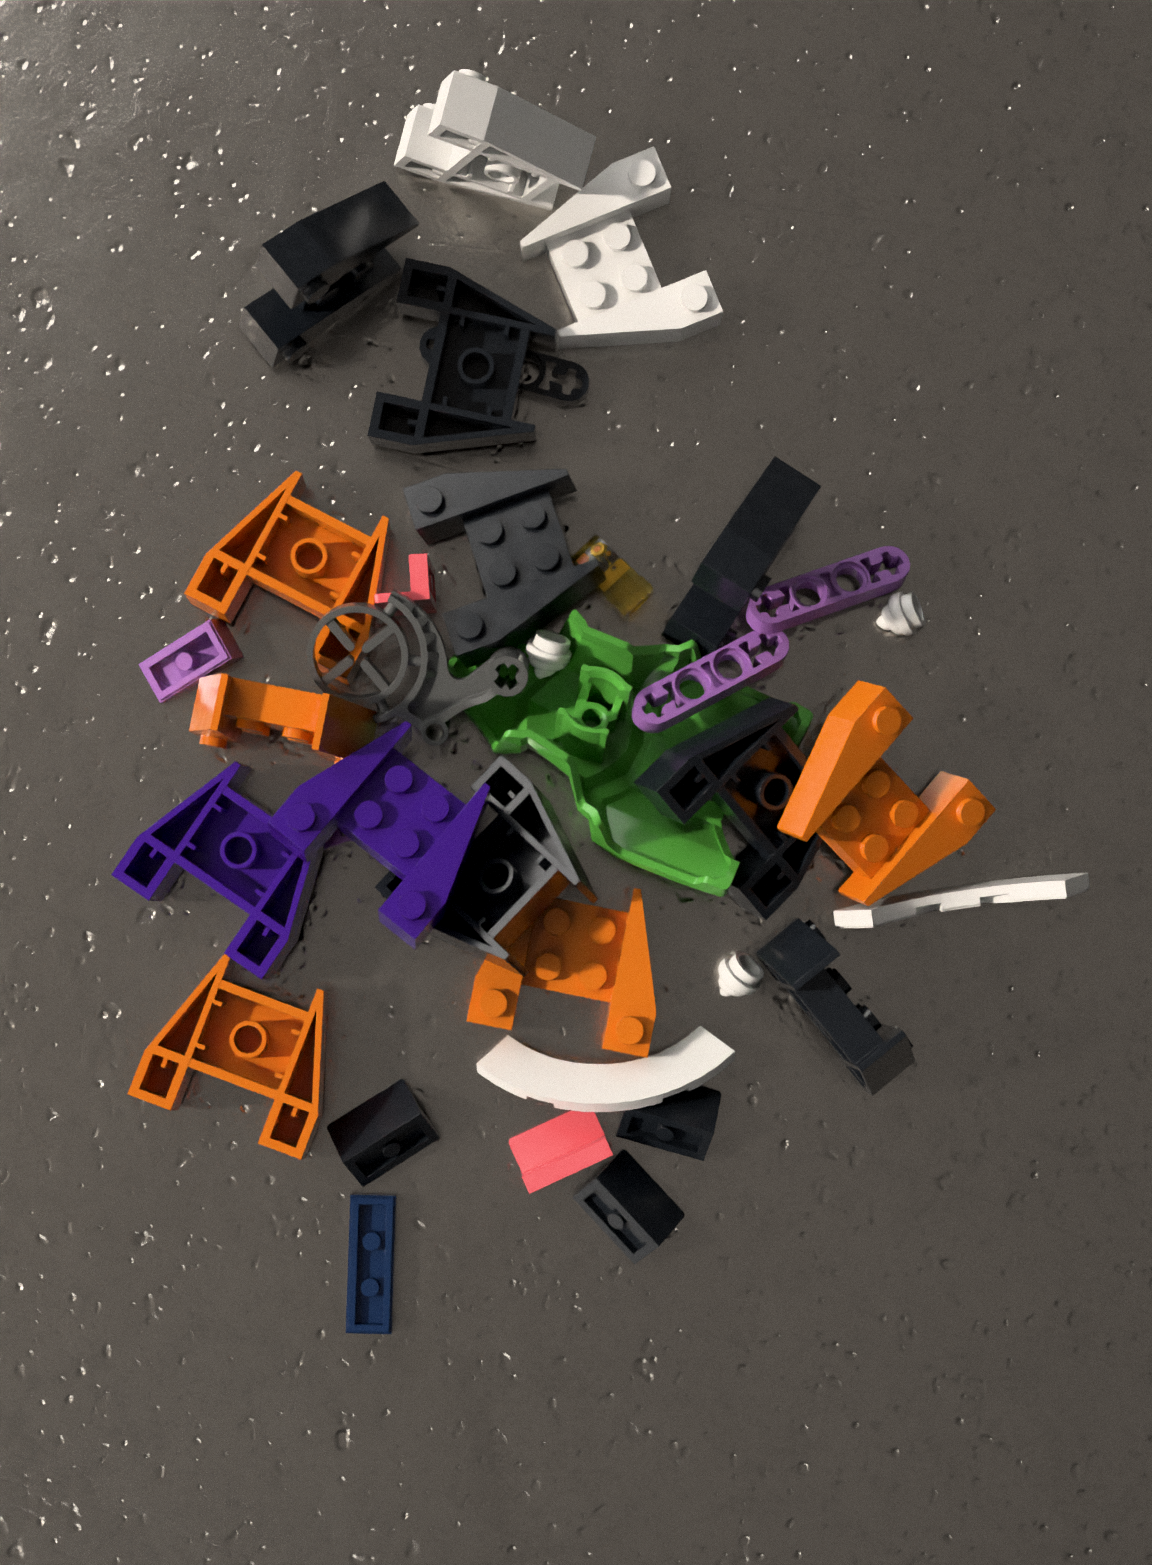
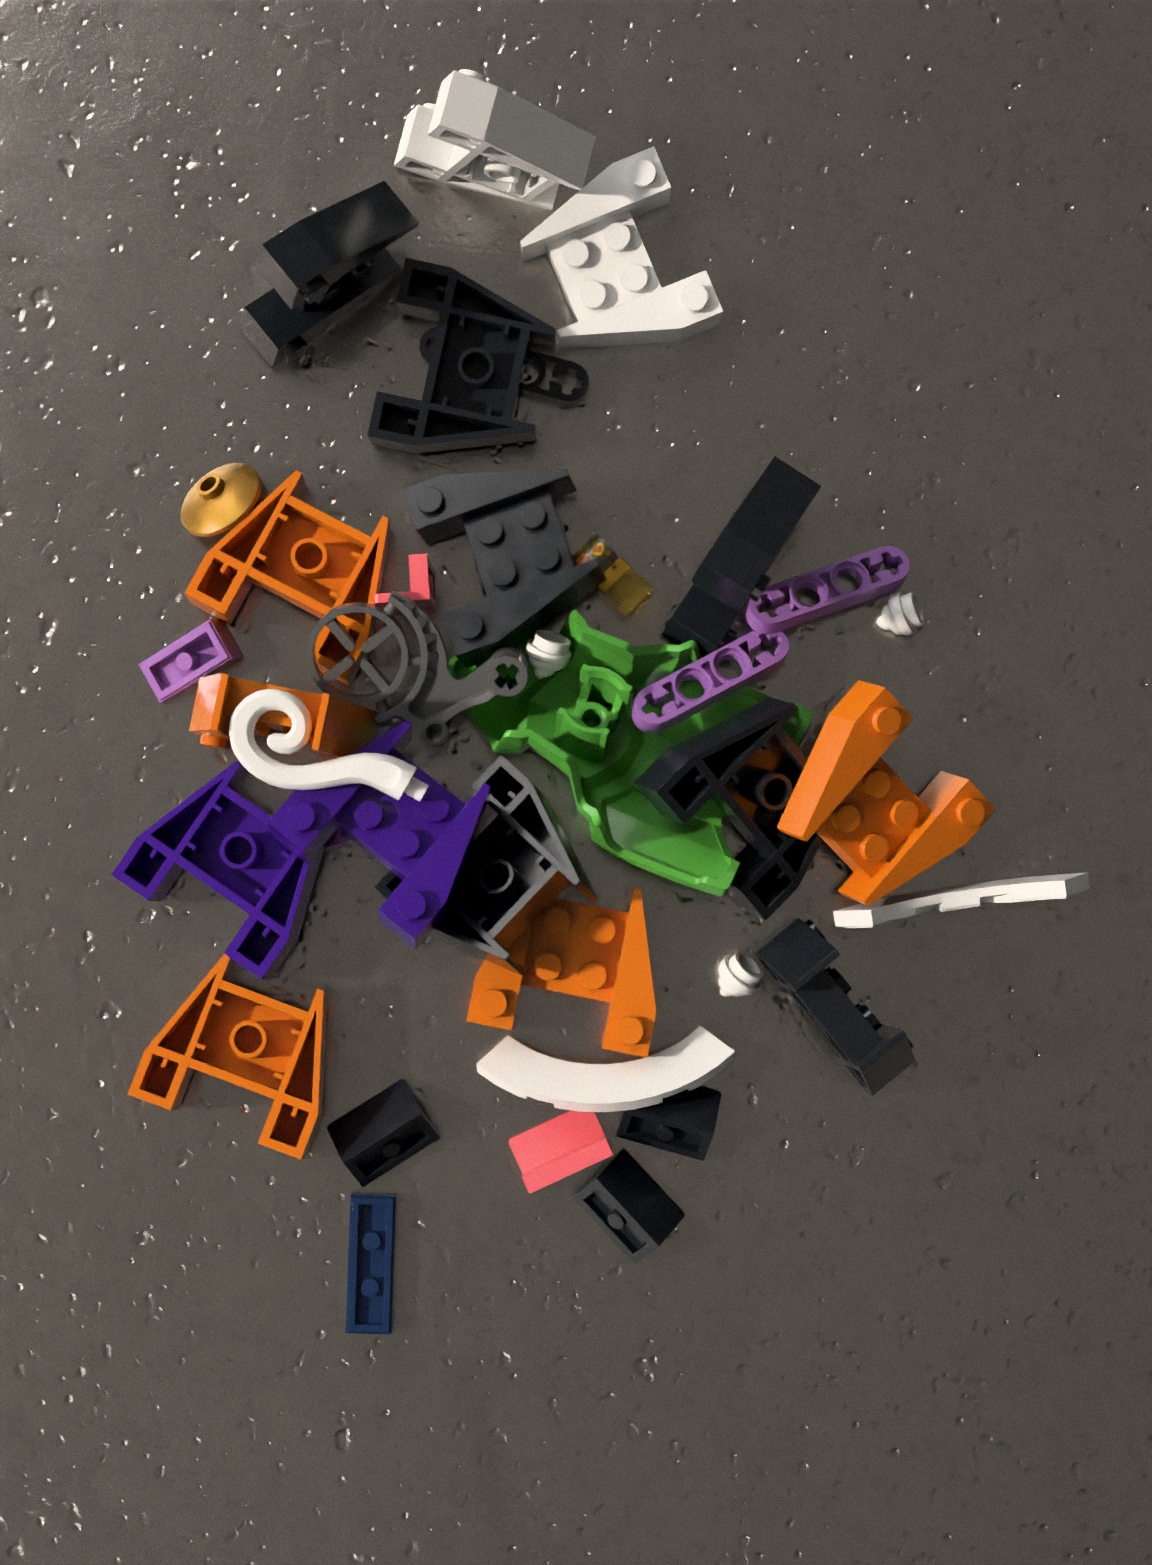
none -> pearl gold dish [181,463,262,537]
none -> white plant [229,689,429,802]

